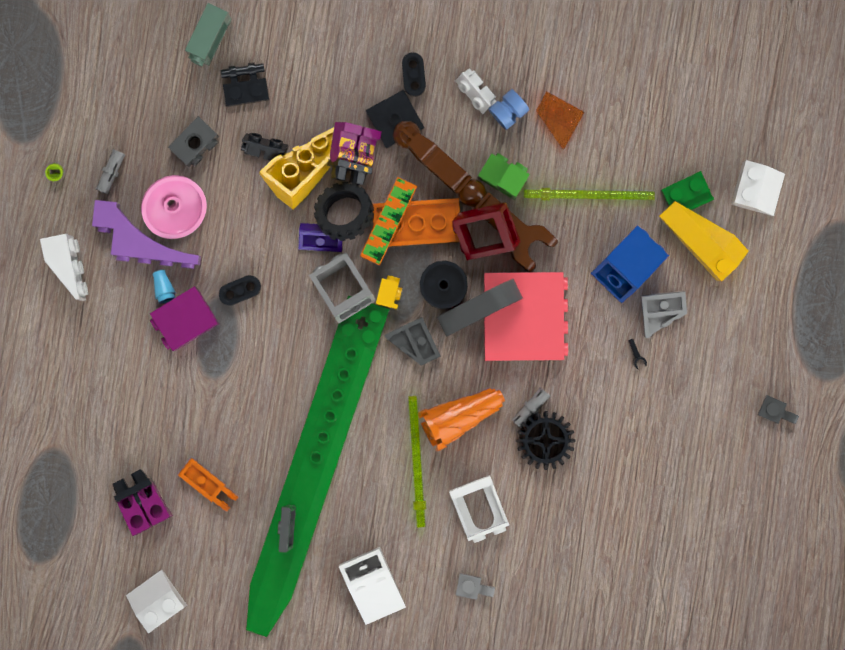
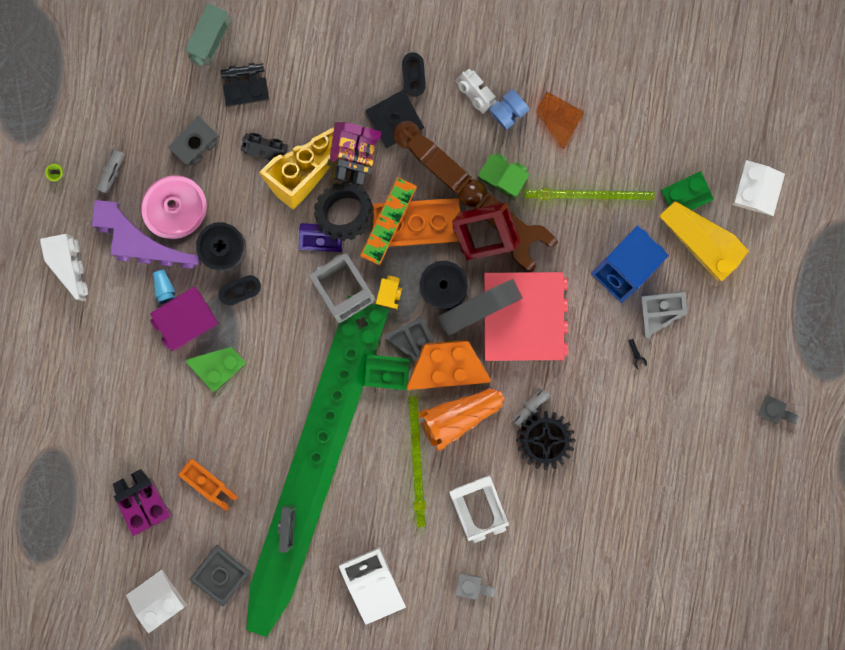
none -> bright green wing [186,347,246,392]
none -> dark grey plate [189,545,251,607]
none -> black wheel [196,222,246,271]
none -> green plate [363,354,410,391]
none -> orange wing [406,340,491,390]

